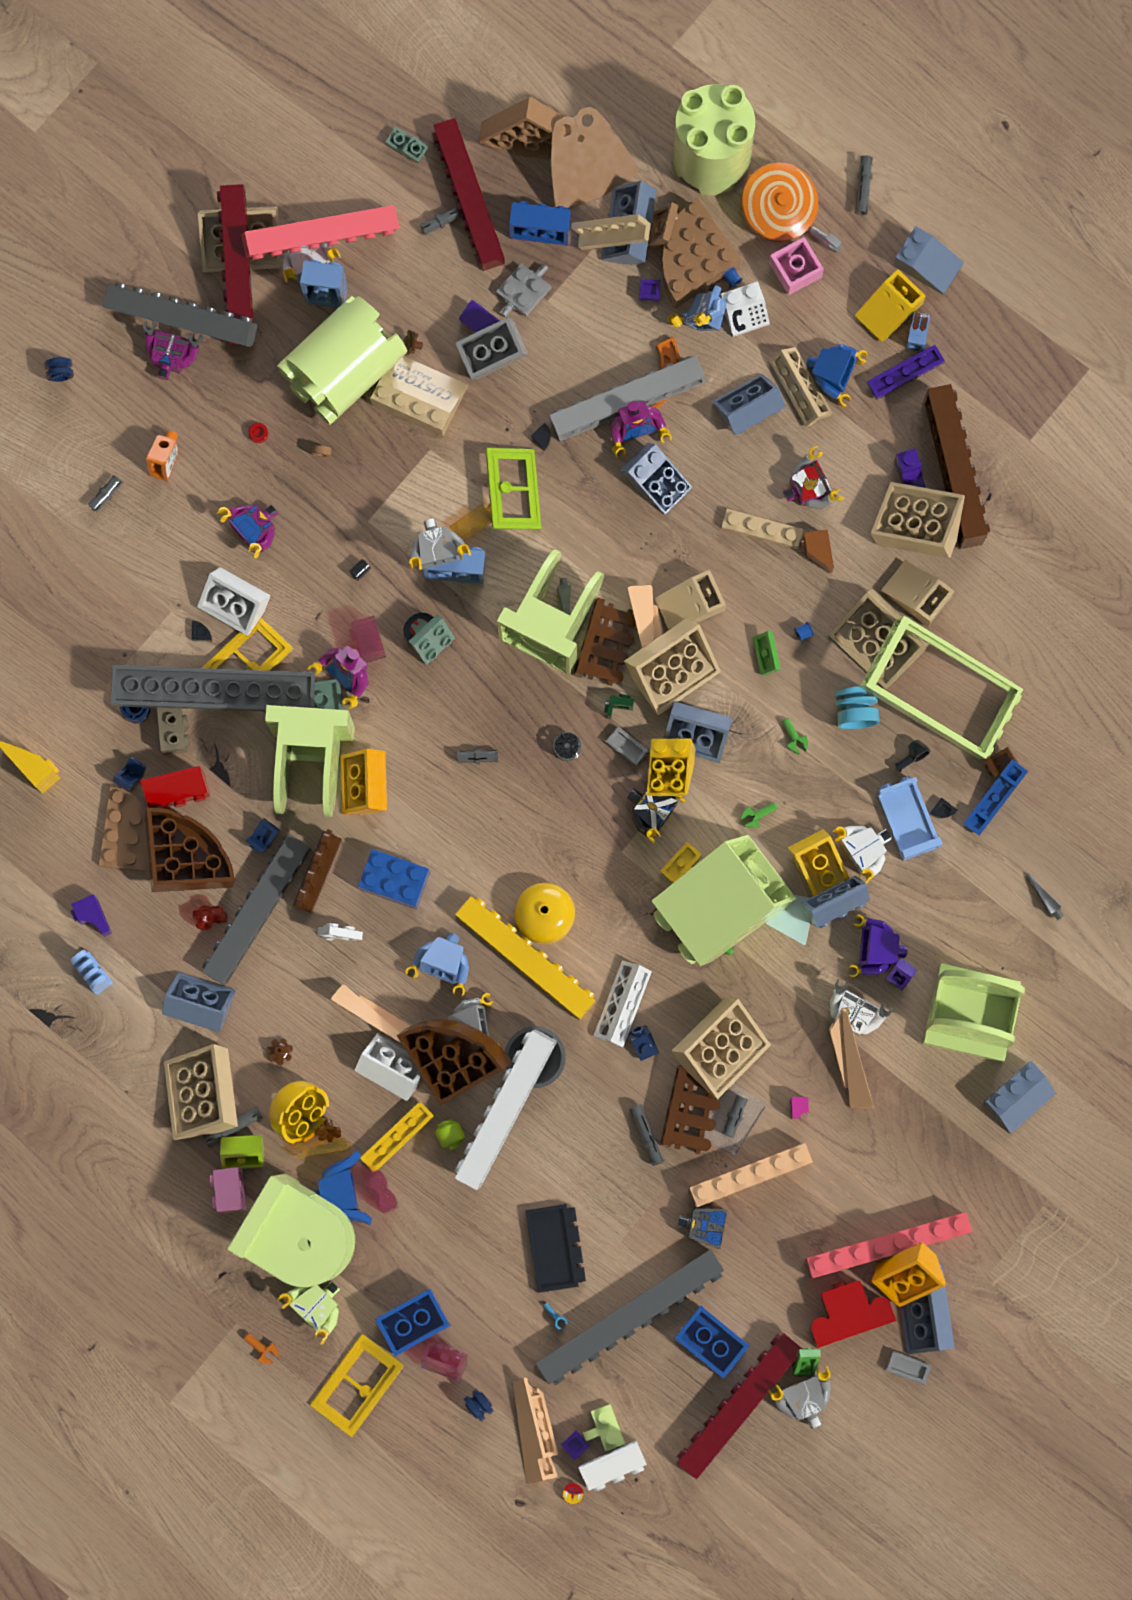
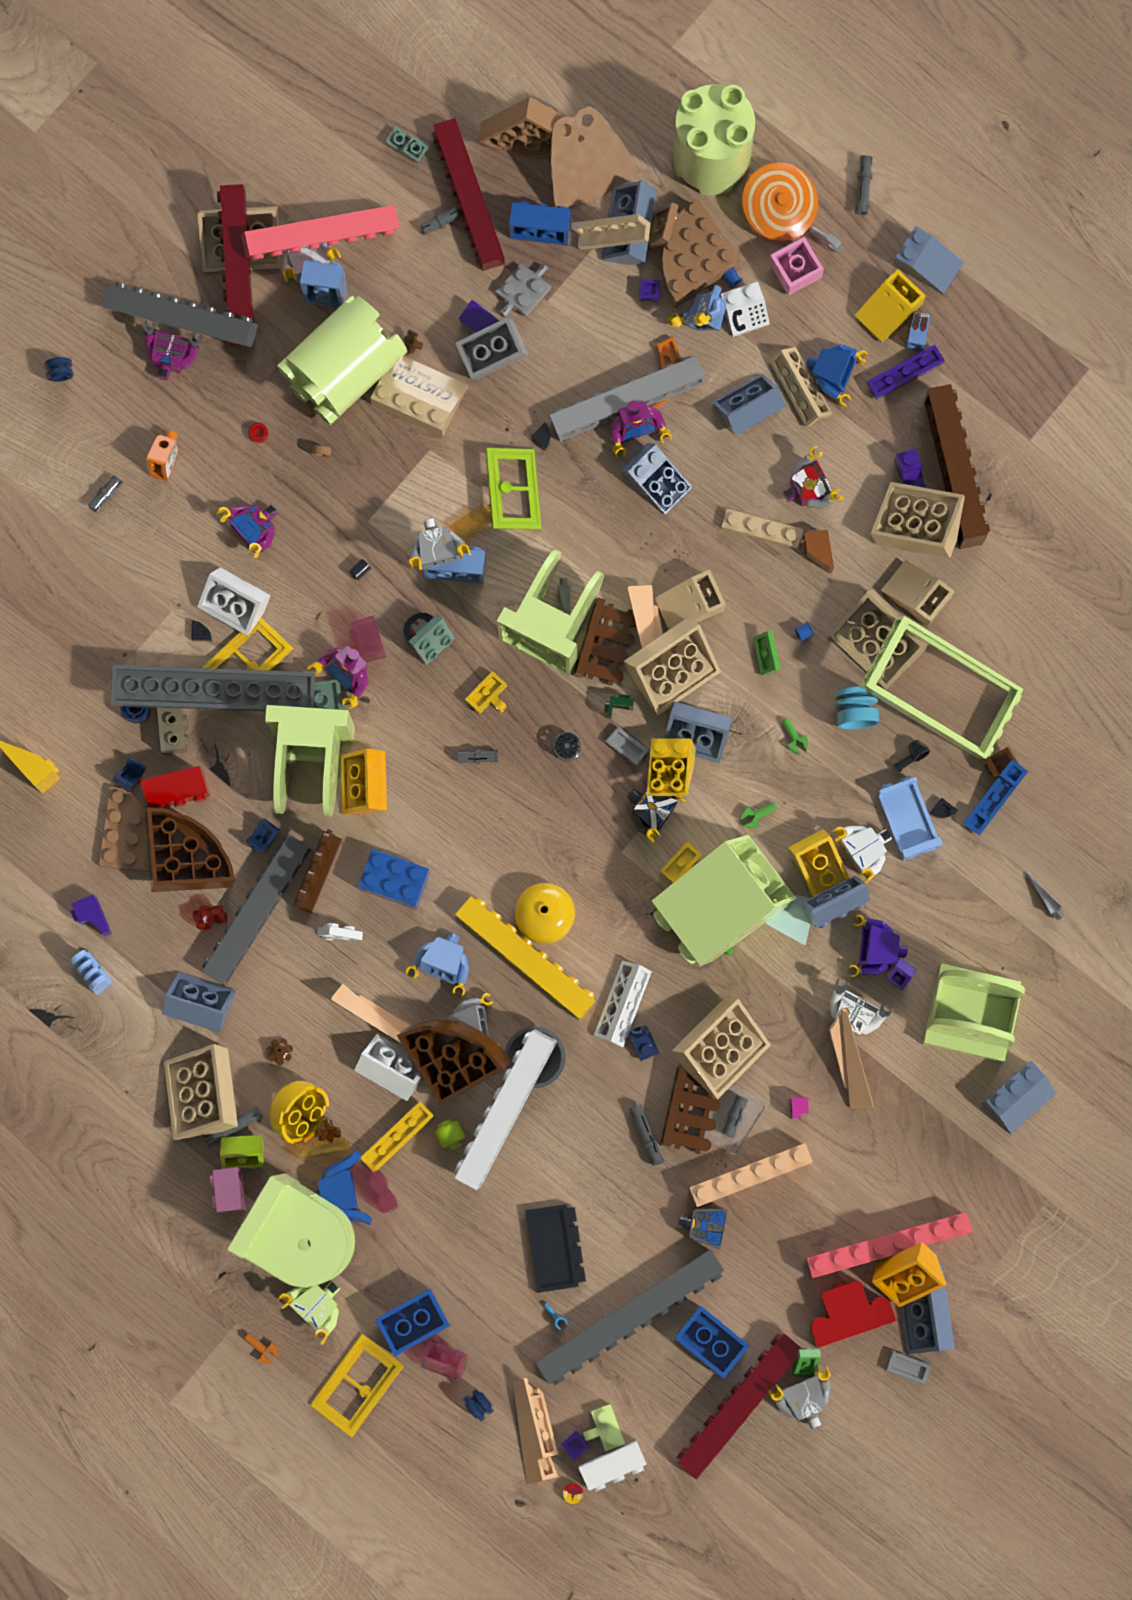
none -> yellow plate [465,671,507,714]

